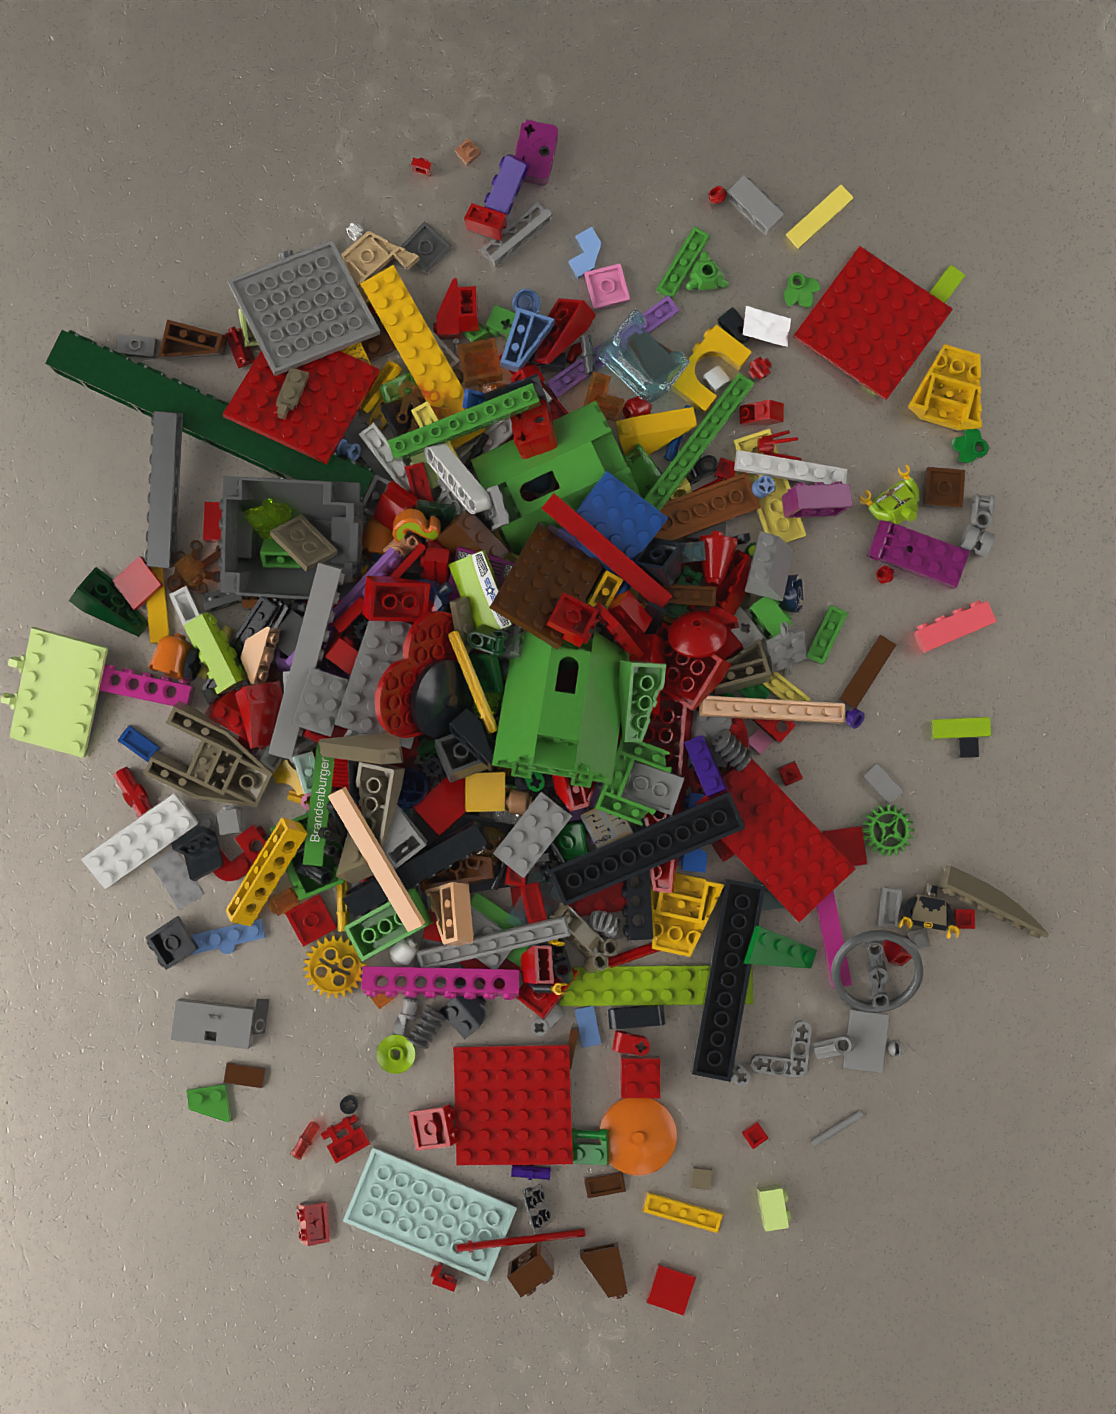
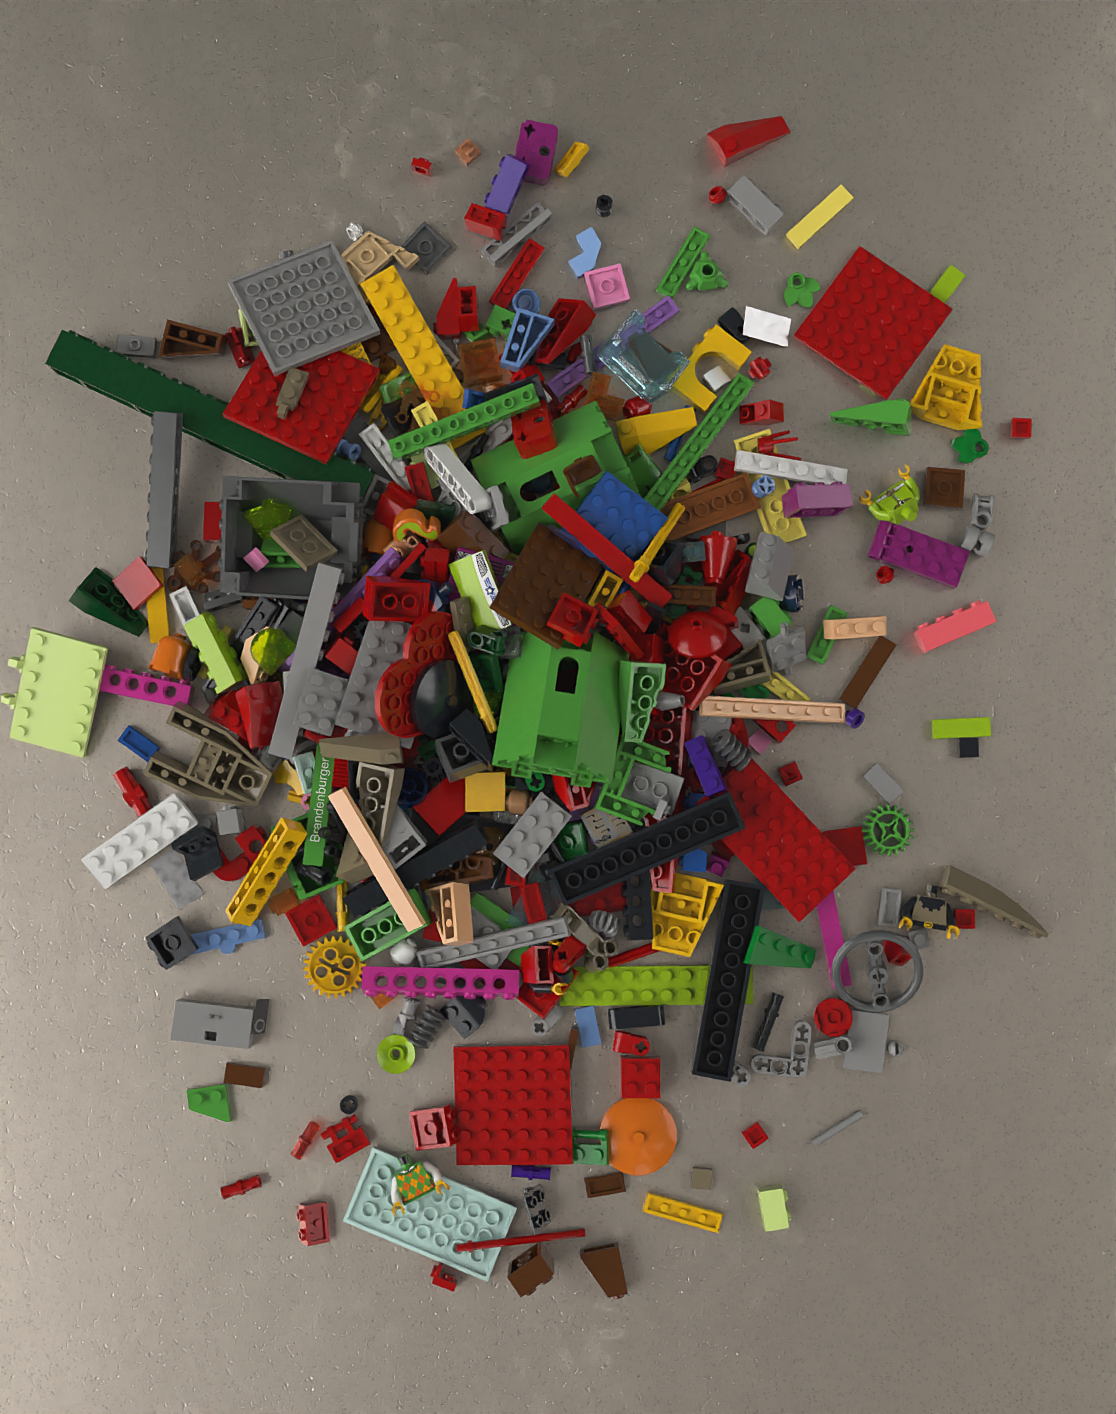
red tile [646,1264,696,1316] -> none
none -> red pin [220,1175,262,1200]
none -> bright pink tile [243,547,269,572]
none -> clear neon green slope [250,628,296,676]
none -> reddish brown tile [378,355,397,374]
none -> torso [391,1153,450,1217]
none -> red plate [489,238,545,310]
none -> yellow plate [553,141,590,177]
none -> red piece [553,935,587,973]
none -> red pin [554,385,587,417]
none -> reddish brown piece [563,455,602,498]
none -> black bush [596,195,613,217]
none -> yellow axle [629,503,685,582]
none -> light grey plate [653,797,671,820]
none -> light grey cone [655,691,685,711]
none -> magenta plate [706,851,730,877]
none -> red wedge [707,116,790,167]
none -> black pin [753,992,784,1052]
none -> red tile [814,998,853,1037]
none -> light nougat brick [823,616,887,639]
none -> bright green wedge [830,398,912,436]
none -> red plate [1010,418,1032,439]

